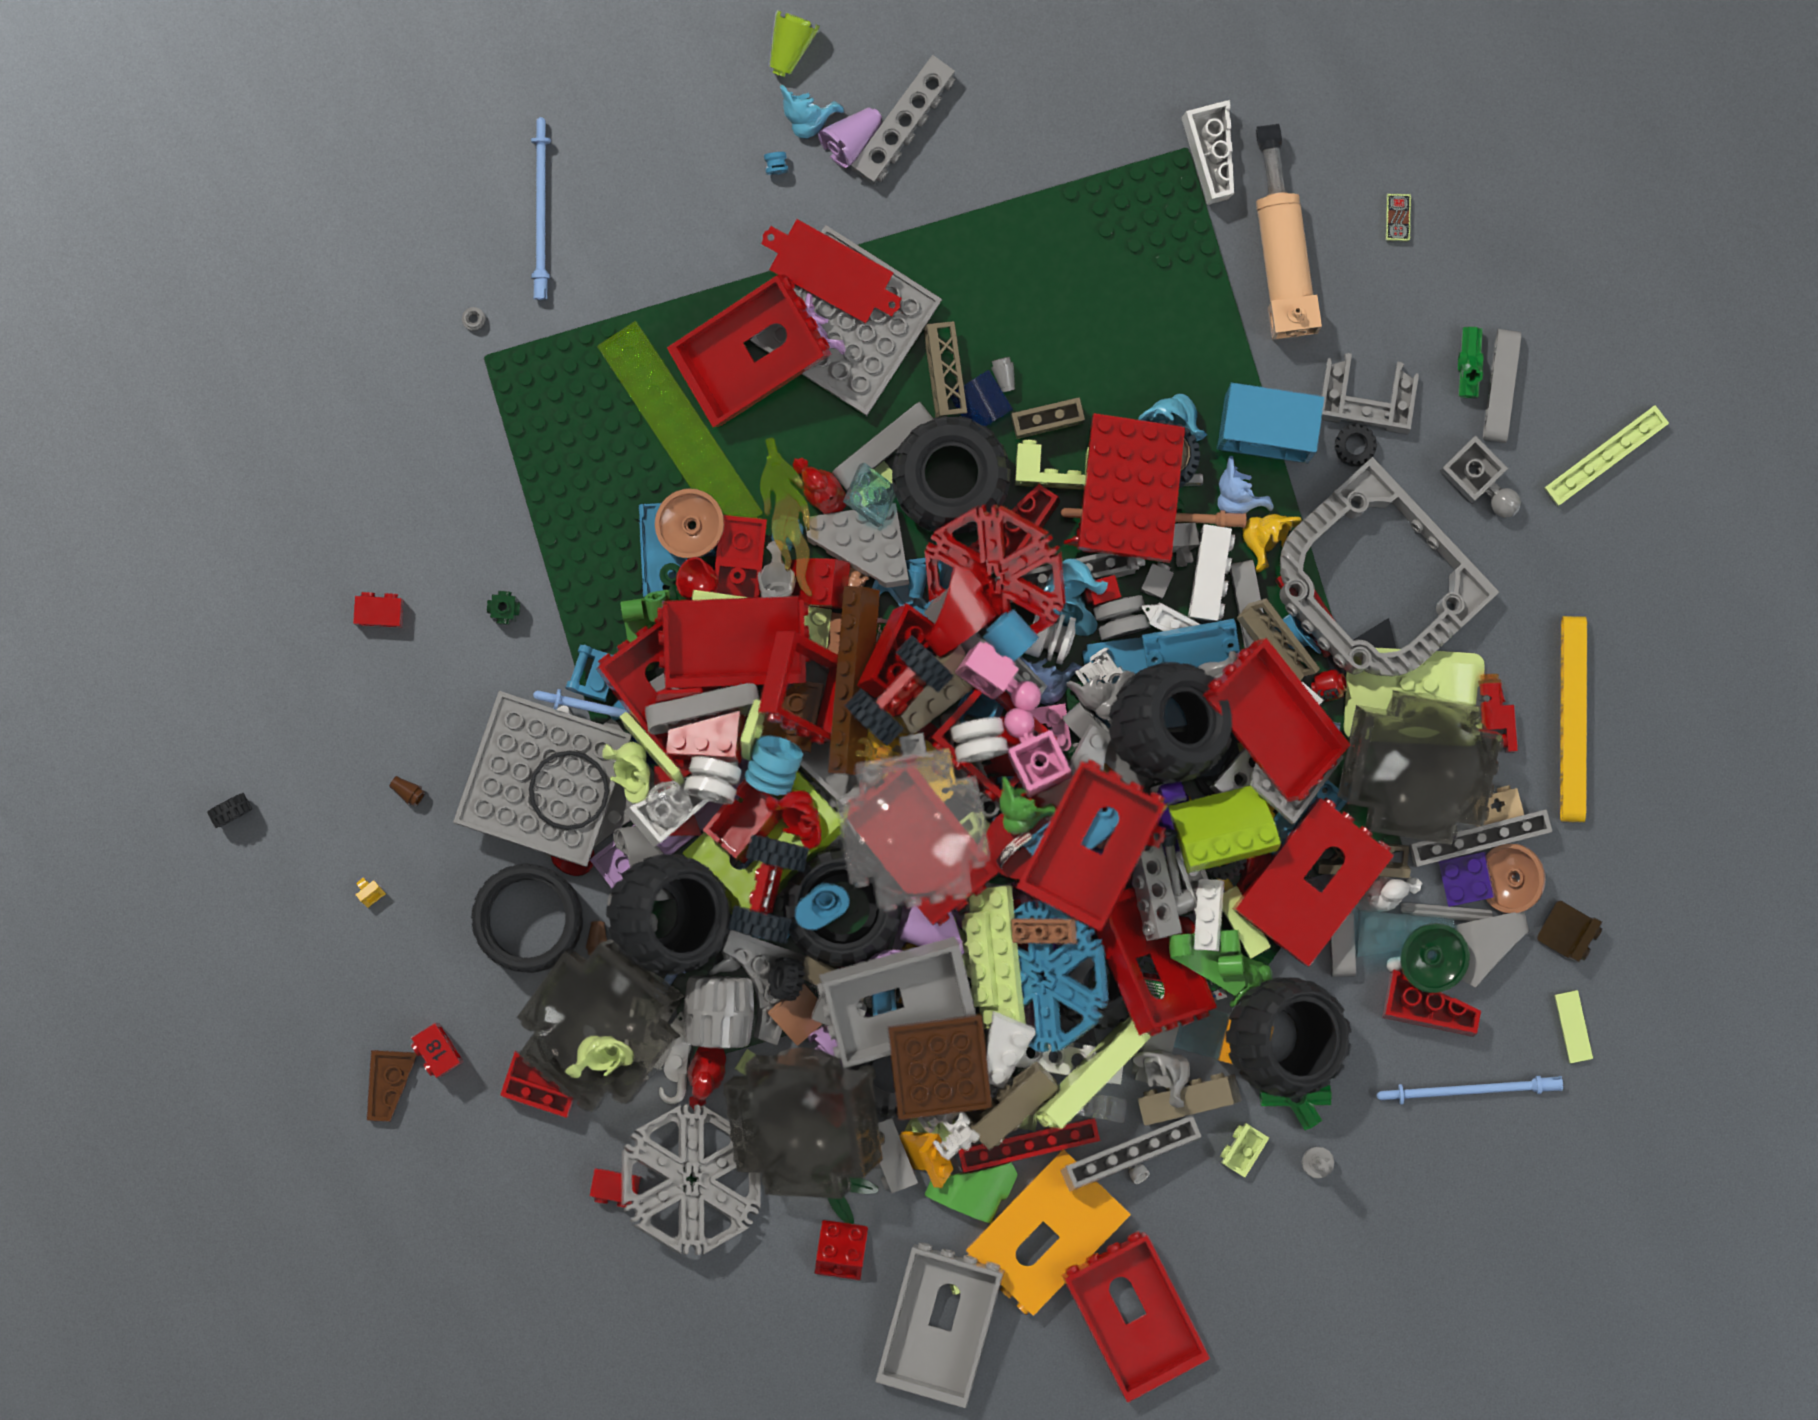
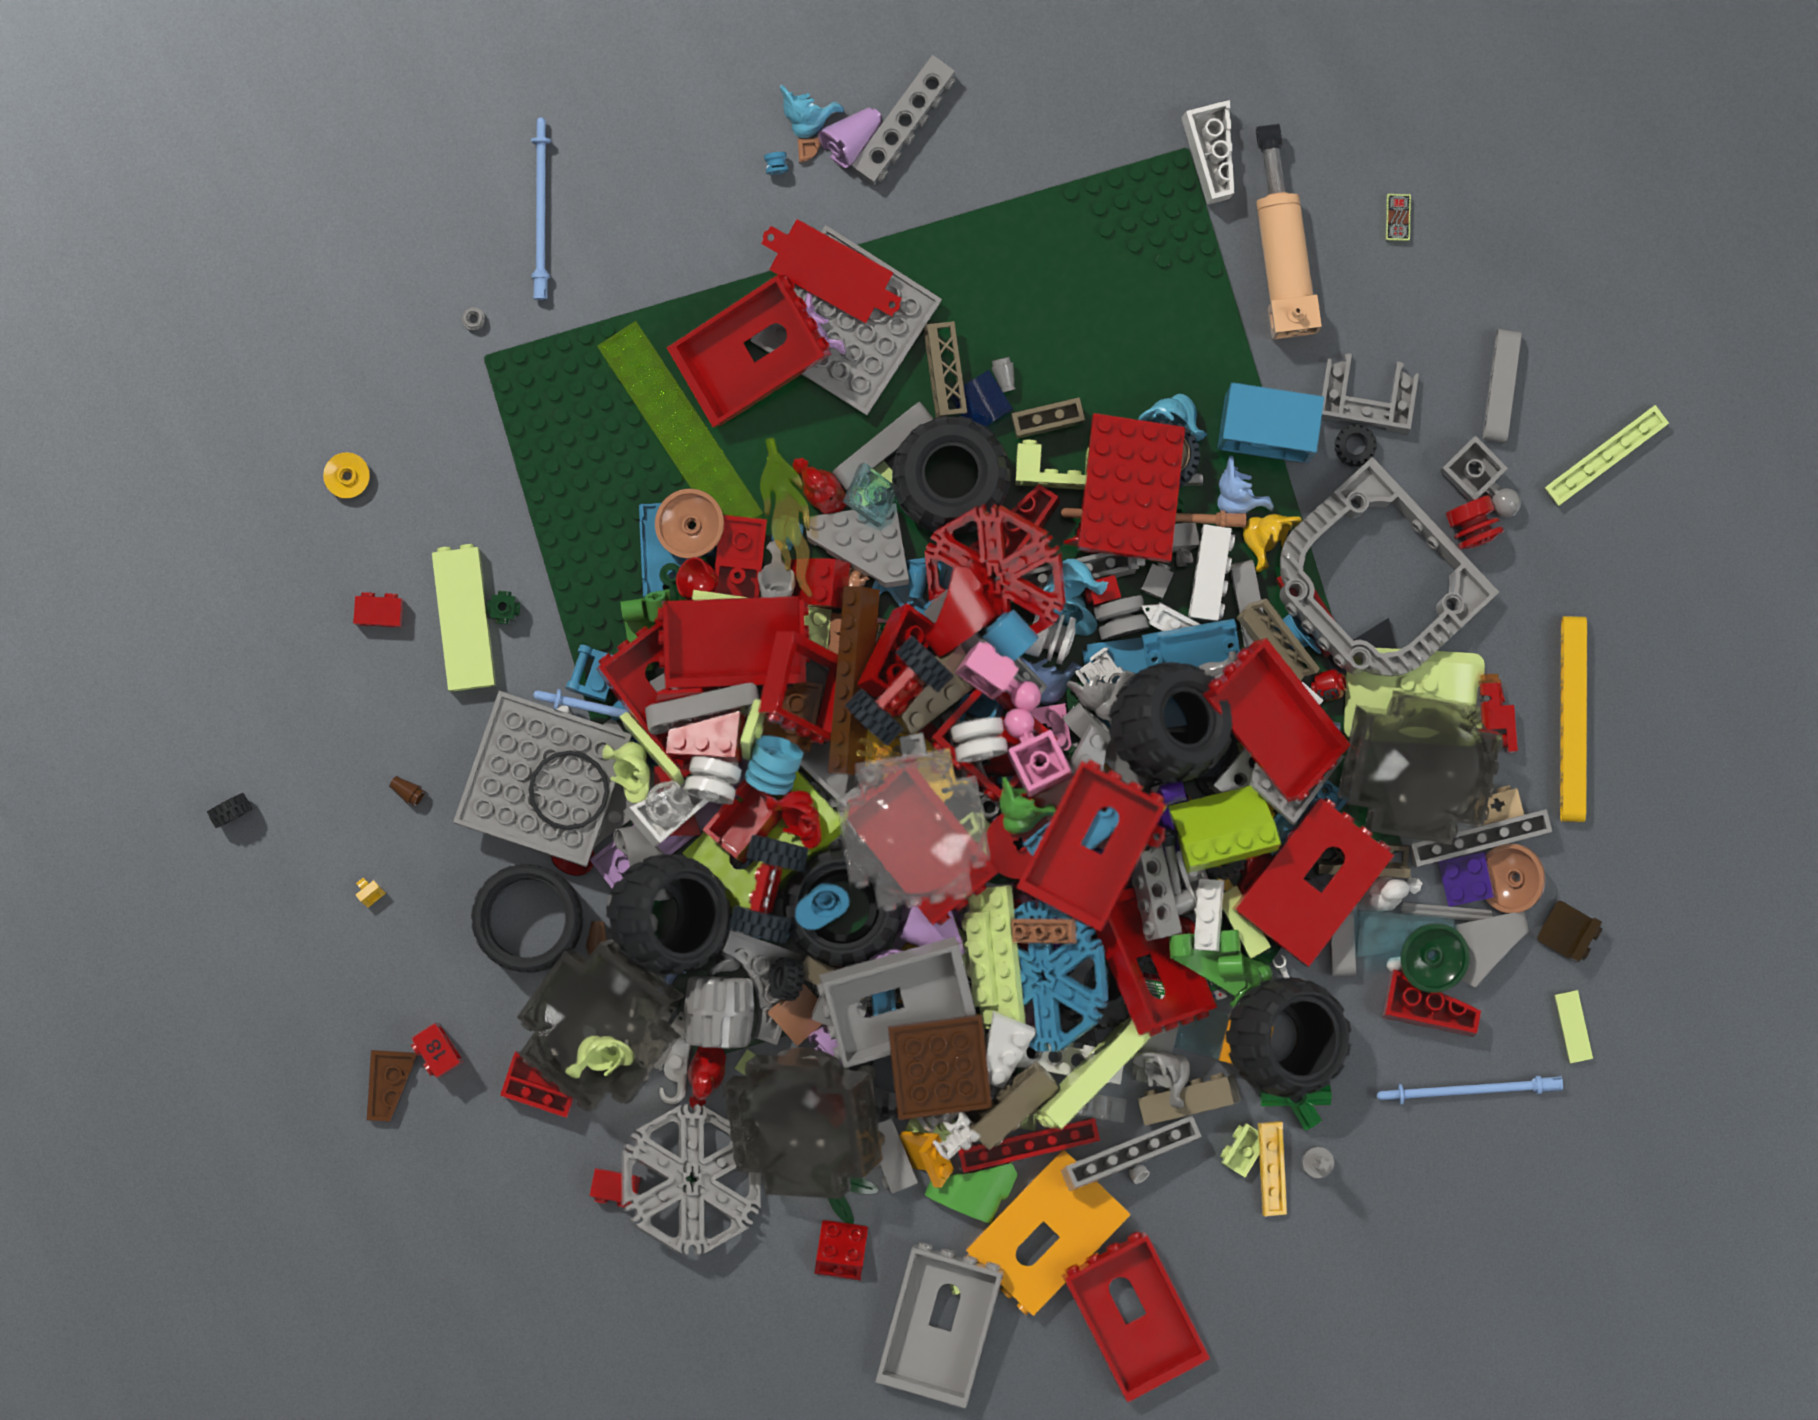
lime cone [769,10,820,77] -> none
sticker [996,831,1032,868] -> none
green piece [1457,327,1483,398] -> none
none -> yellow dish [323,452,370,499]
none -> yellowish green brick [432,544,496,692]
none -> nougat tile [798,138,821,163]
none -> yellow tile [1258,1121,1287,1216]
none -> white hand [1272,955,1290,978]
none -> red wheel [1445,495,1505,550]

